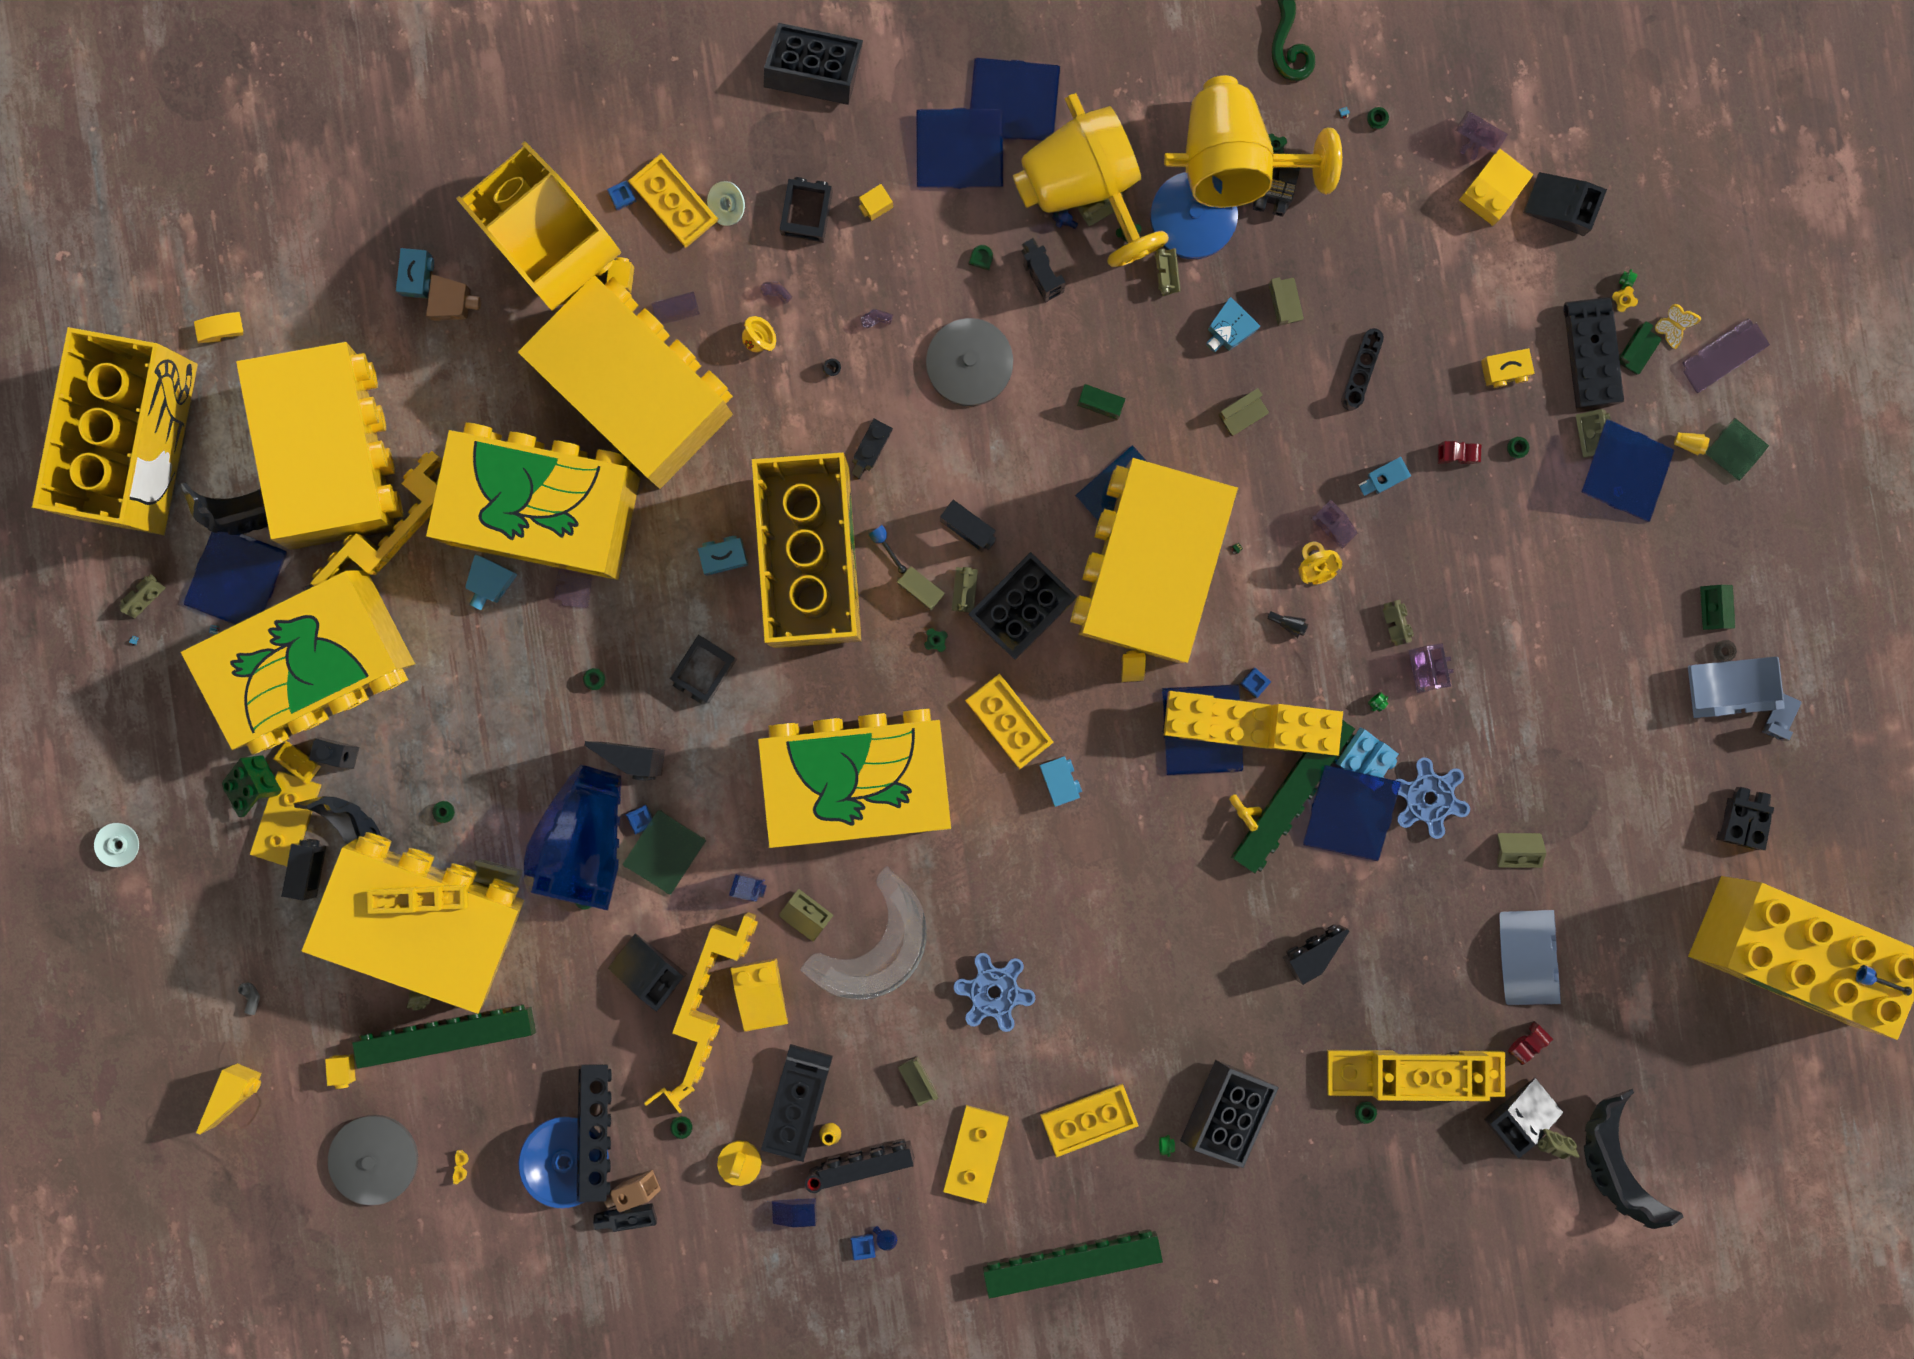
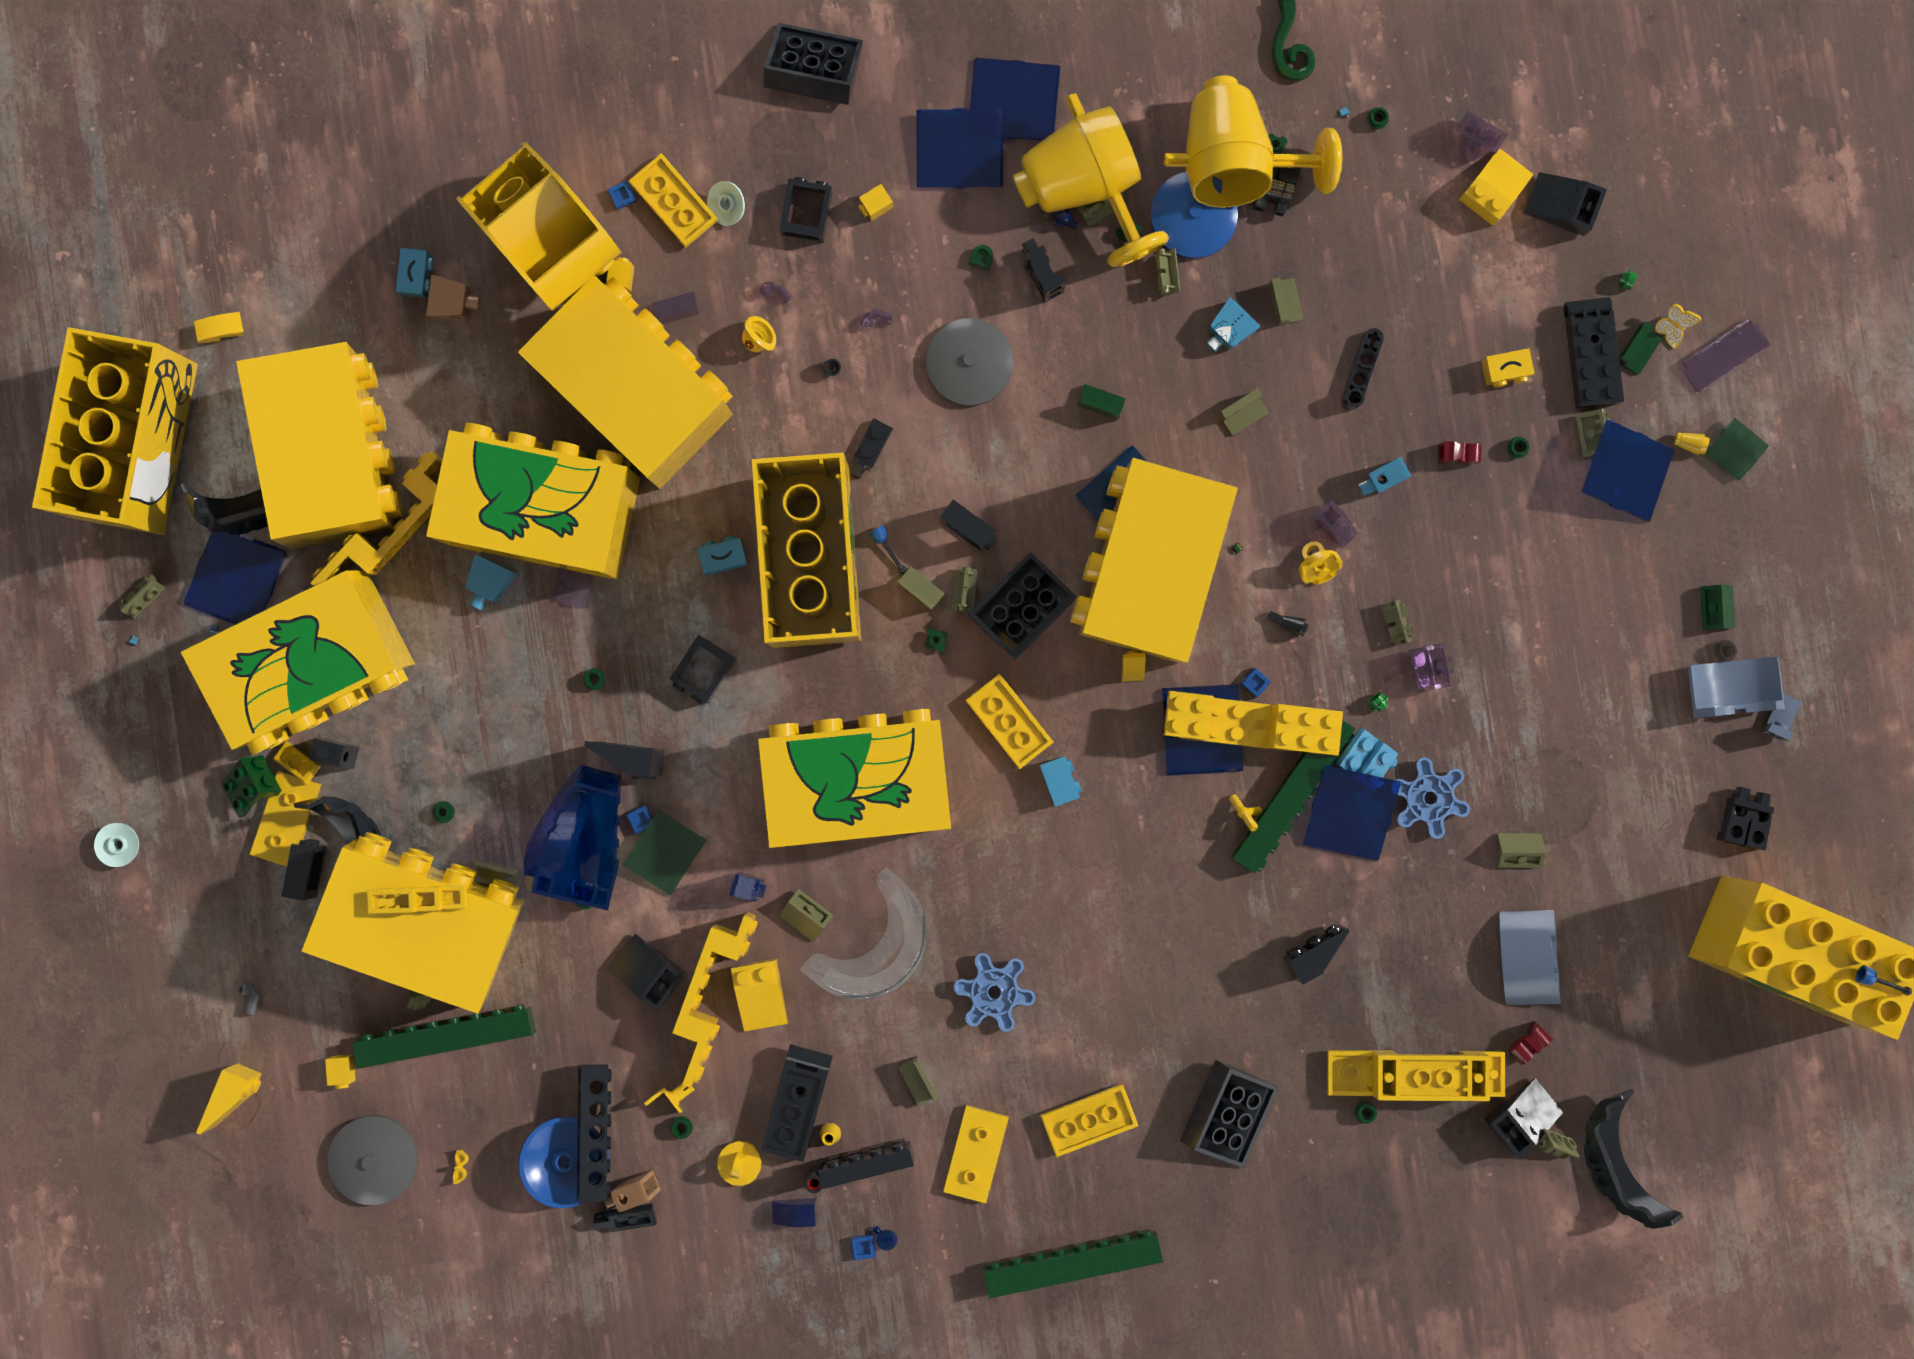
green plate [1159,1135,1175,1157] -> none
yellow plate [1612,286,1638,312] -> none

